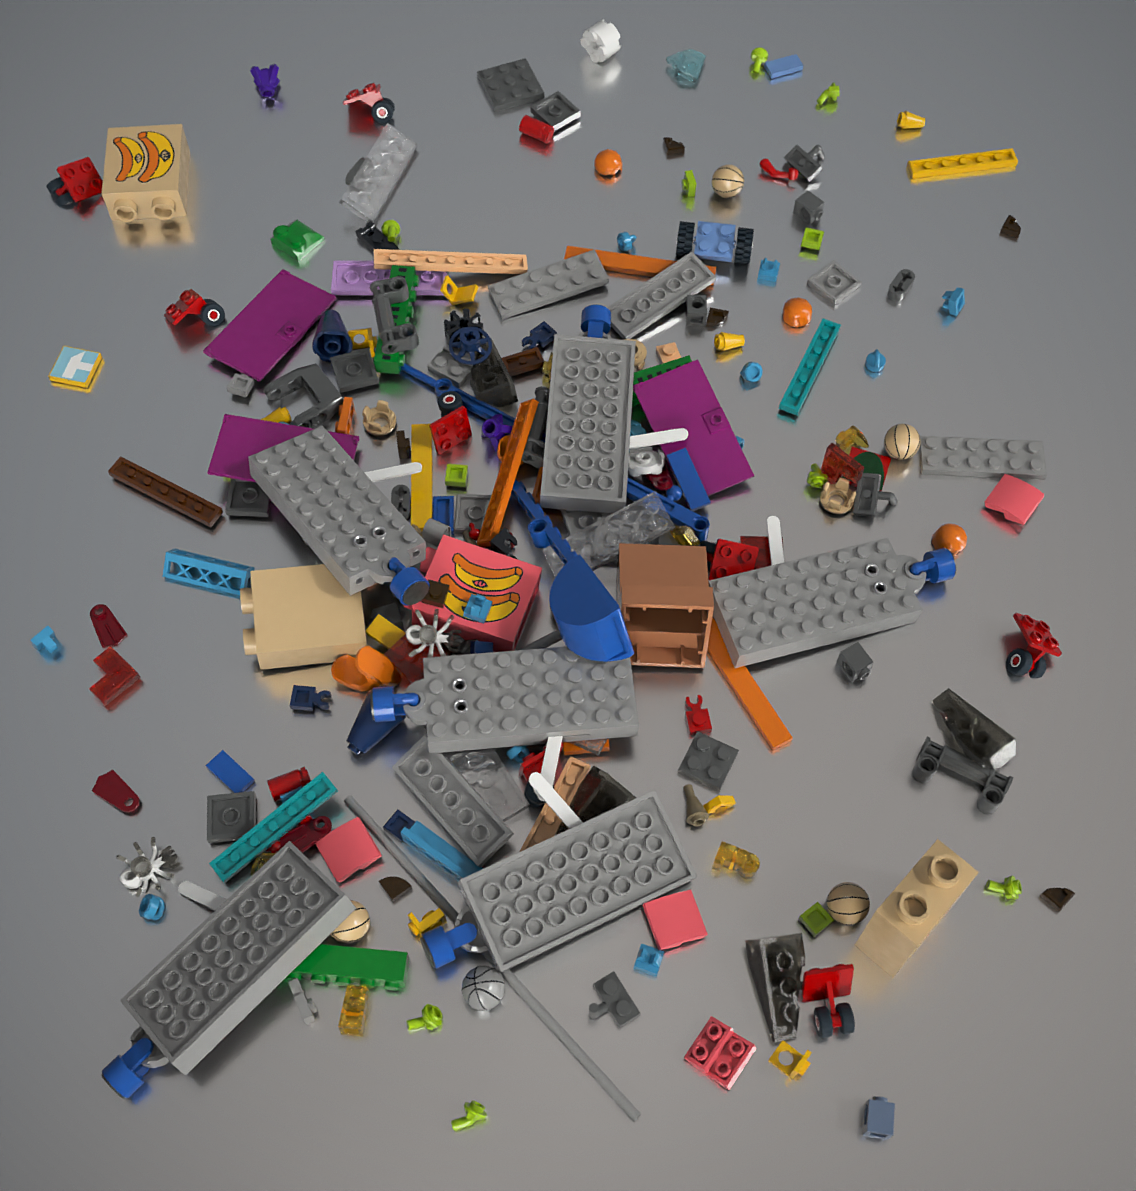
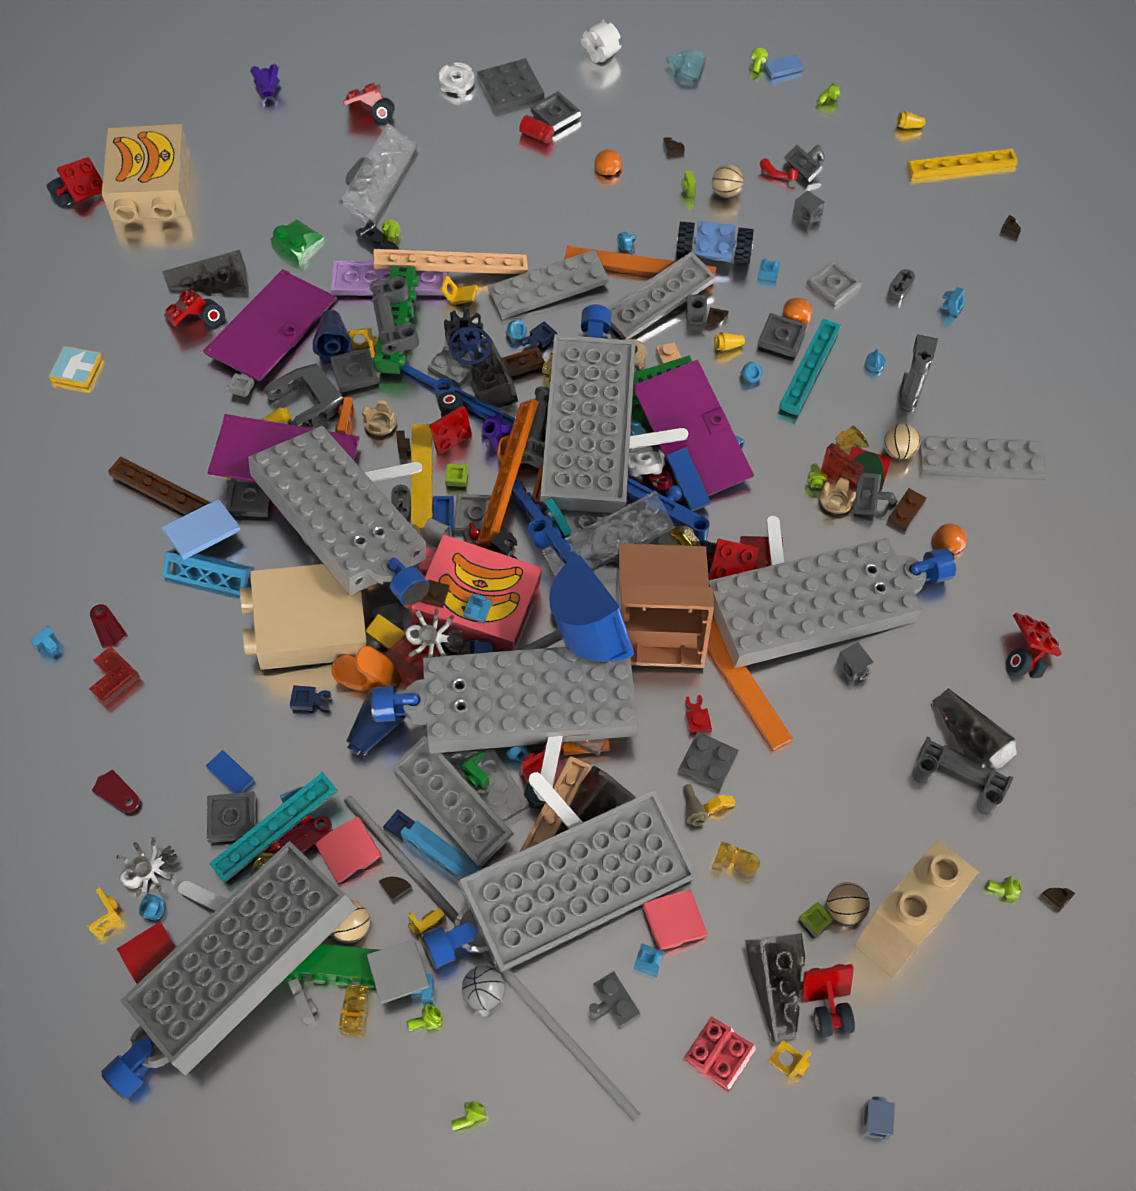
red piece [267,766,311,802] -> none
lime plate [801,228,824,250] -> none
coral slope [984,474,1044,525] -> none
none -> yellow bracket [87,887,121,936]
none -> red slope [116,921,176,984]
none -> clear smoke wedge [162,249,247,294]
none -> light blue tile [162,499,241,560]
none -> light grey tile [367,939,429,1004]
none -> dark azure tile [411,974,434,1005]
none -> white plate [439,62,474,95]
none -> green plate [460,752,490,791]
none -> dark azure tile [505,320,527,340]
none -> teal piece [545,498,572,536]
none -> dark grey plate [757,313,807,357]
none -> reddish brown plate [887,488,927,531]
none -> dark grey piece [899,334,938,412]

